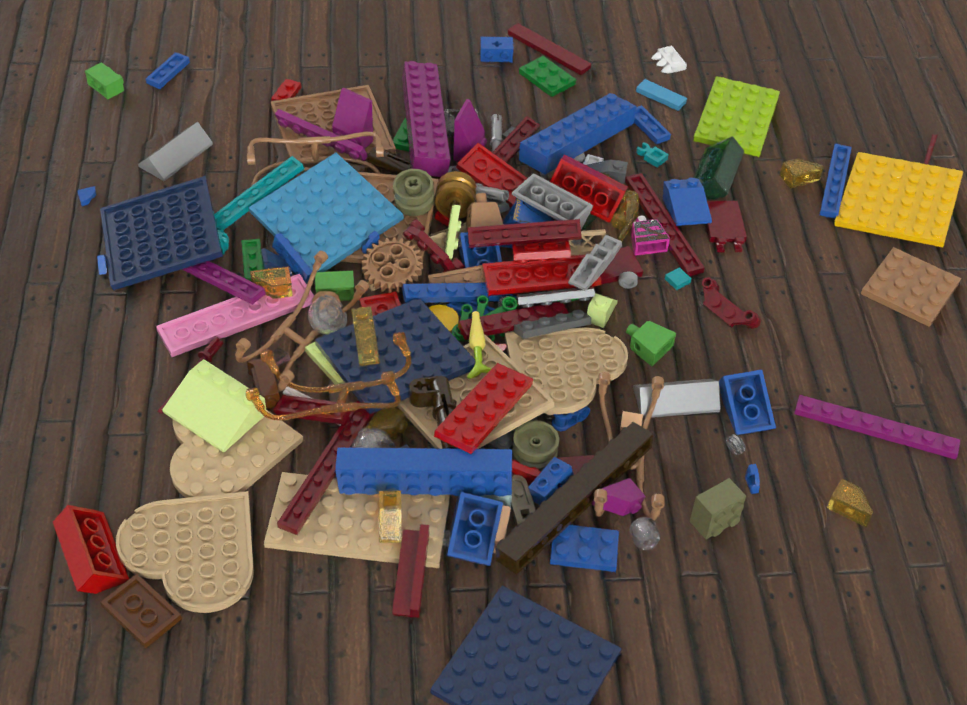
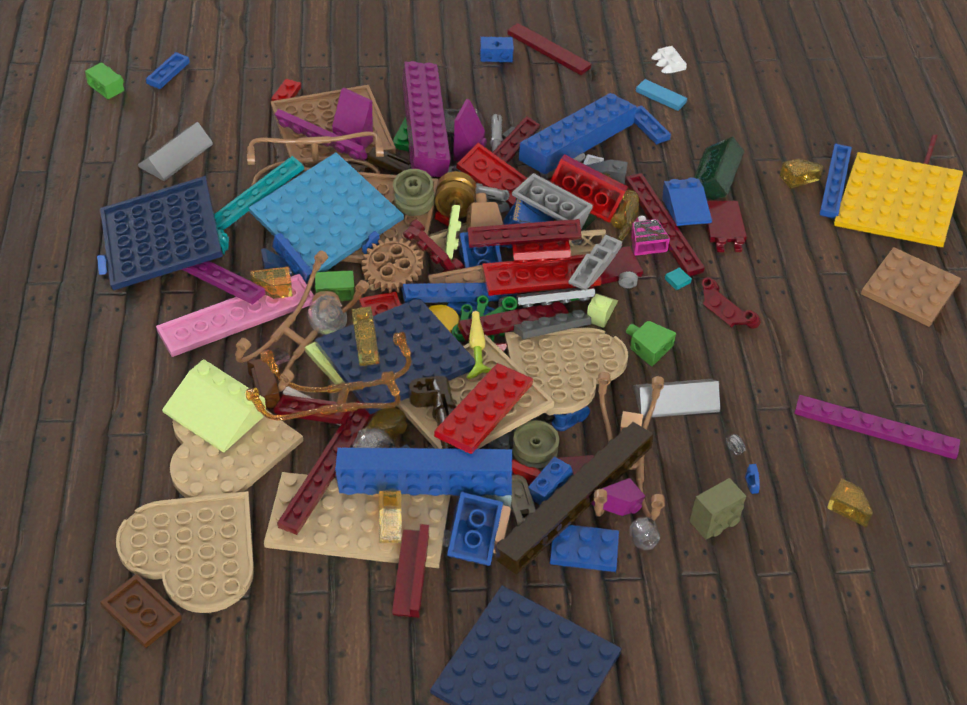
red slope [53,505,129,594] -> none
blue tile [77,186,96,206] -> none
dark red piece [157,337,224,414] -> none
green tile [241,239,264,284] -> none
green plate [519,56,576,97] -> none
teal plate [636,142,669,168] -> none
lime plate [693,76,780,157] -> none
blue slope [719,370,776,435] -> none

